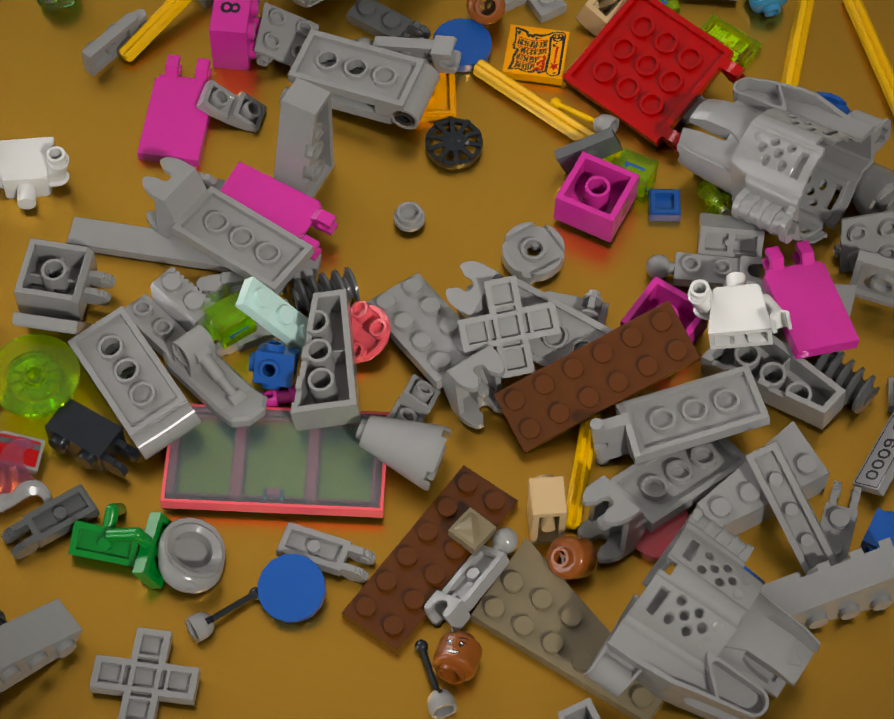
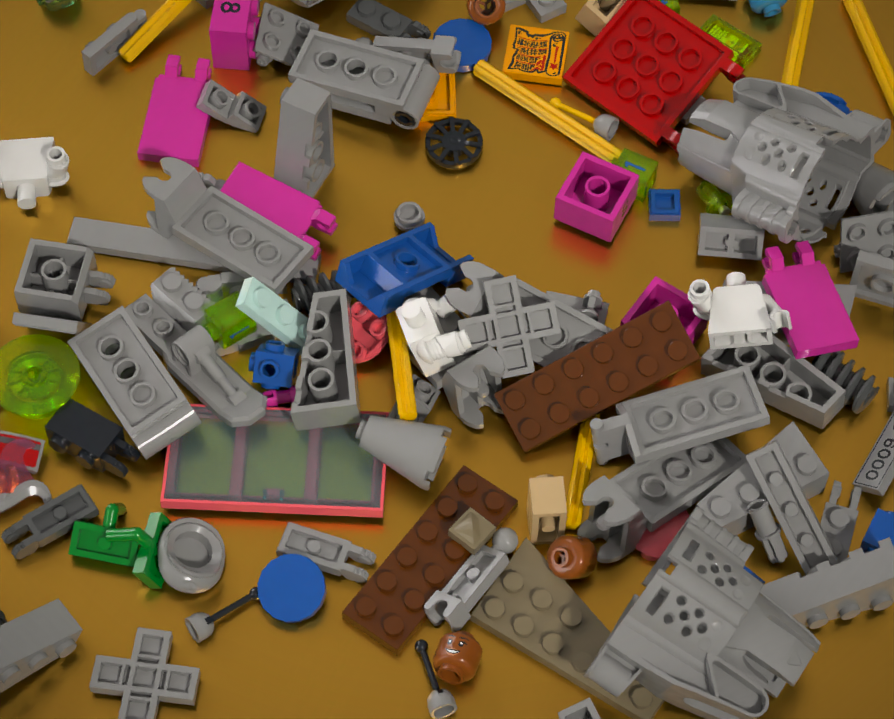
light grey plate [502,222,565,285] -> none
dark grey plate [554,128,623,173] -> none
light grey plate [646,252,763,289] -> none
none -> blue piece [335,222,474,318]
none -> yellow axle [386,305,417,421]
none -> white torso [396,294,472,377]
none -> light grey axle [746,499,788,564]

